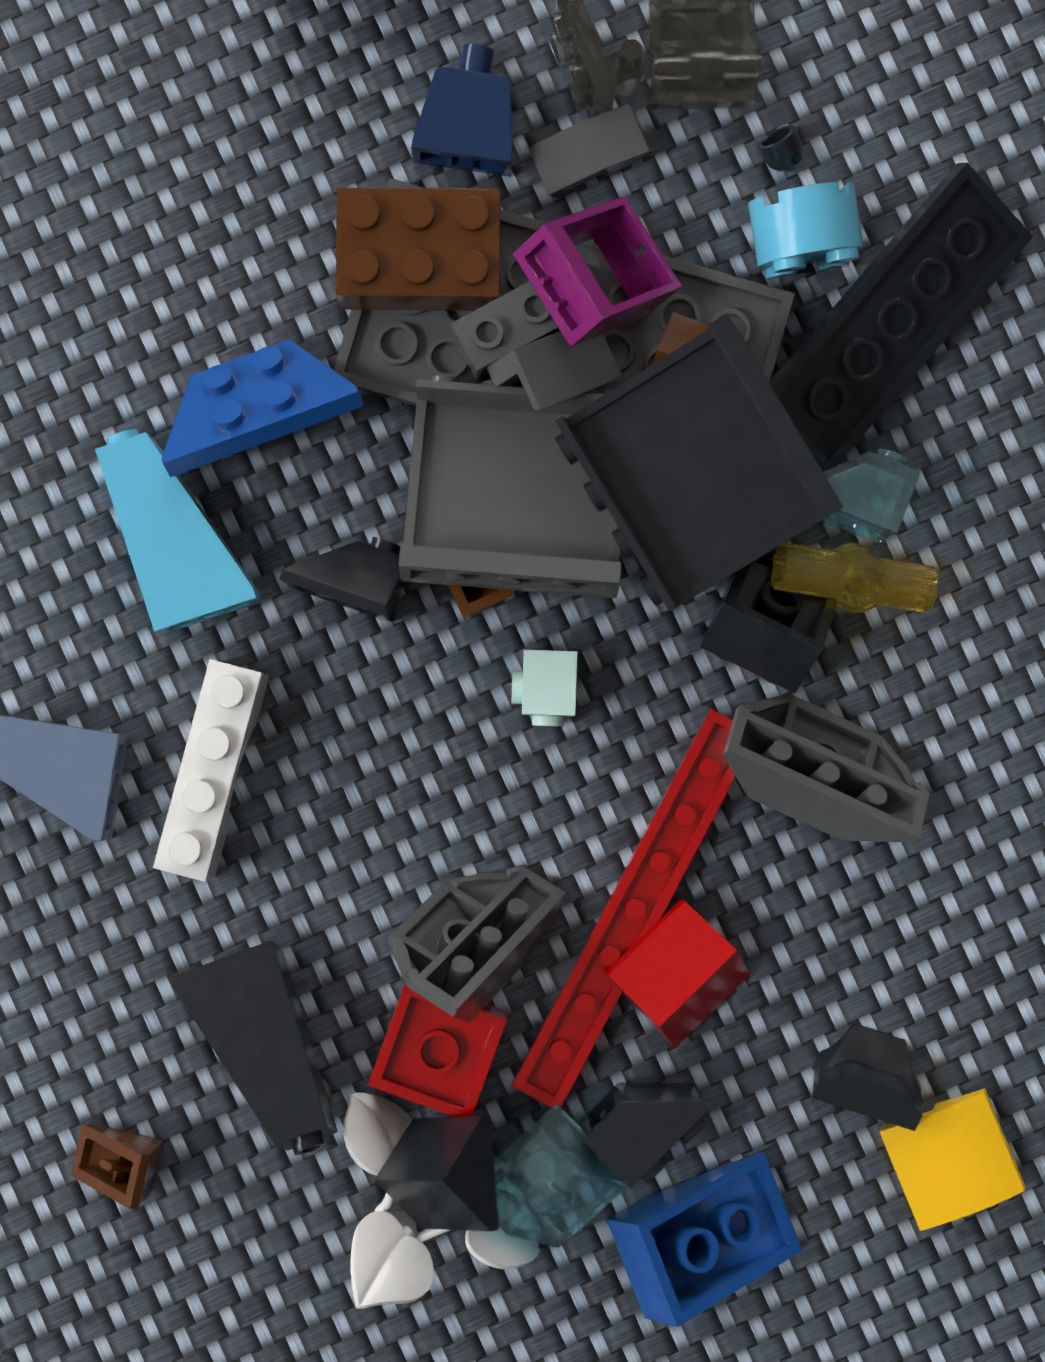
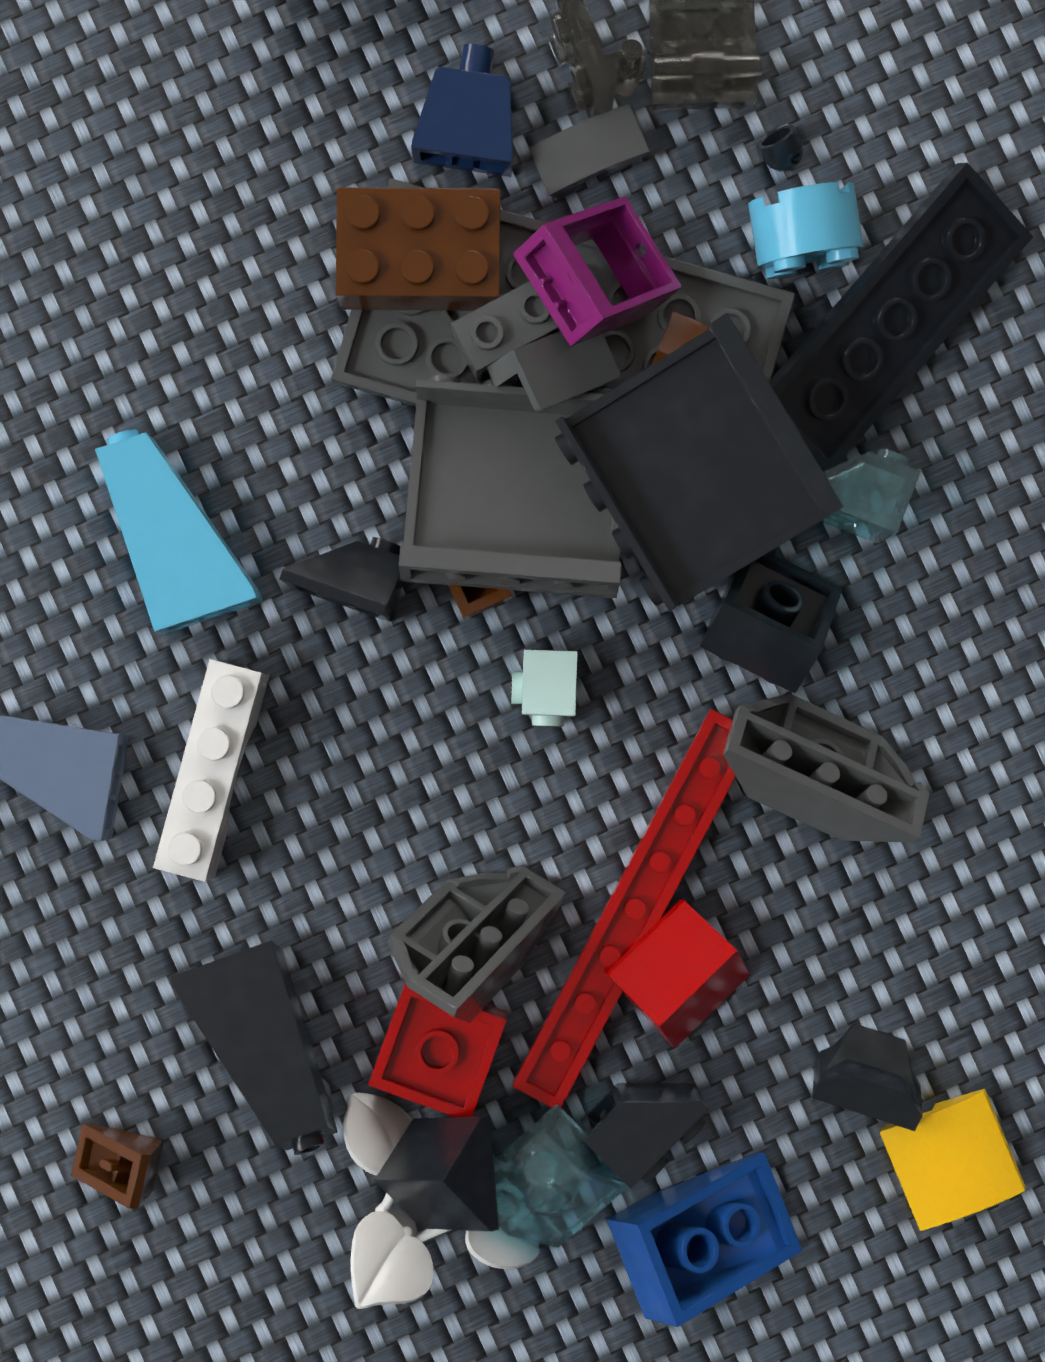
blue wing [161,339,364,478] -> none
clear yellow piece [771,543,939,613] -> none

